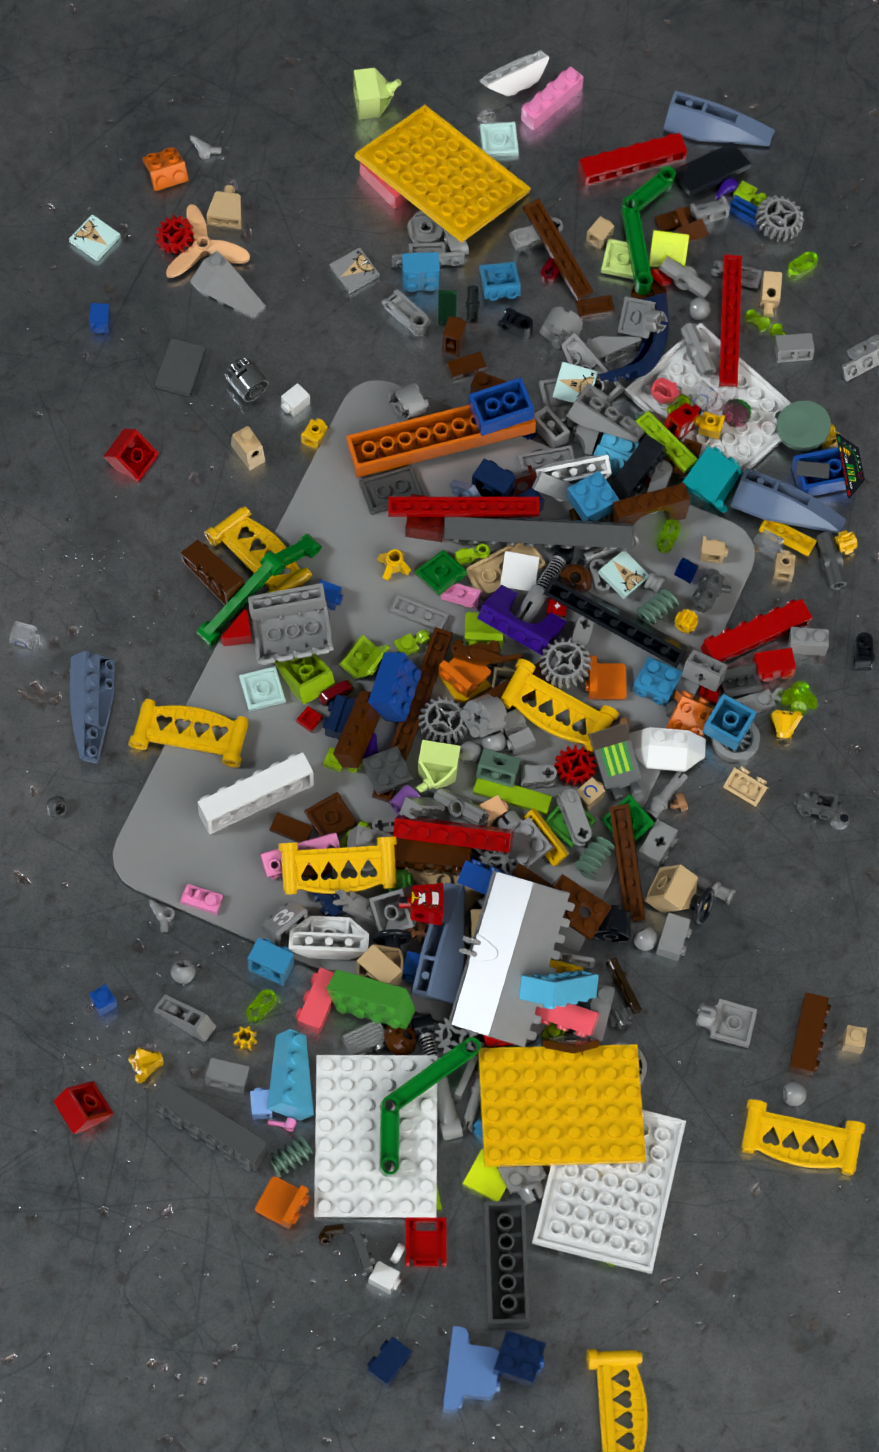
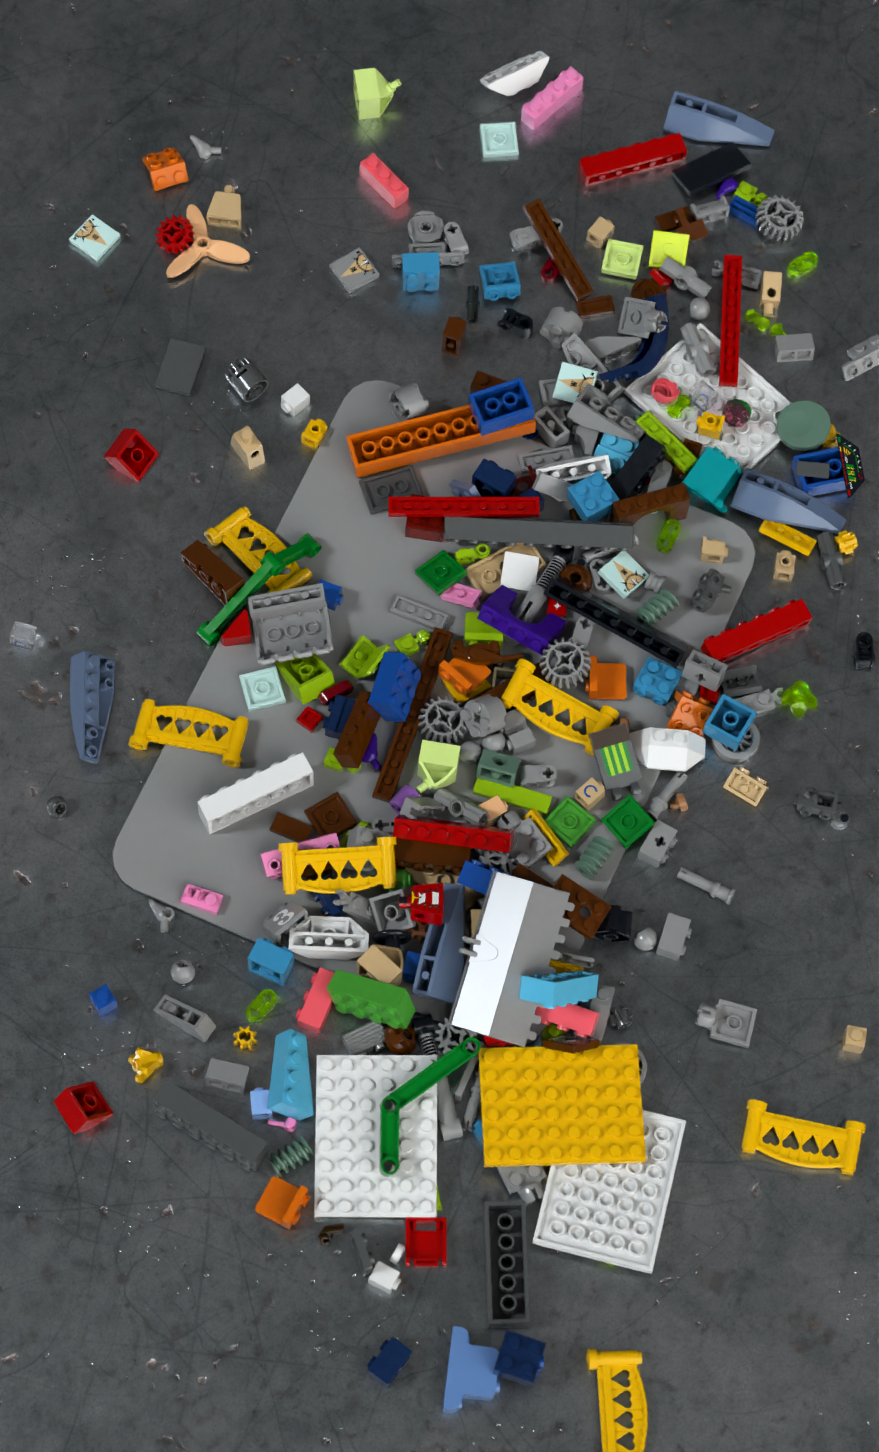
blue brick [89,303,110,333] -> none
light grey wedge [190,251,266,319] -> none
yellow plate [355,105,531,243] -> none
dark grey plate [361,746,413,795] -> none
yellow rock [376,549,411,581] -> none
light grey piece [382,289,431,336] -> none
clear green tile [438,290,457,325] -> none
reddish brown tile [446,351,487,380] -> none
neon yellow tile [463,1149,507,1201] -> none
clear tile [477,109,496,124] -> none
red gear [554,745,596,787] -> none
light grey piece [556,788,592,847] -> none
dark brown pin [606,957,643,1015] -> none
reddish brown plate [609,804,646,922] -> none
green piece [621,166,676,295] -> none
tan piece [644,864,715,925] -> none
red torso [664,403,702,441] -> none
clear blue tile [674,557,699,584] -> none
yellow gear [674,609,698,634] -> none
red brick [752,648,796,682] -> none
clear brick [753,529,784,561] -> none
yellow rock [770,710,803,739] -> none
light grey piece [783,1081,807,1106] -> none
light grey brick [788,627,829,656] -> none
reddish brown brick [788,992,831,1077] -> none

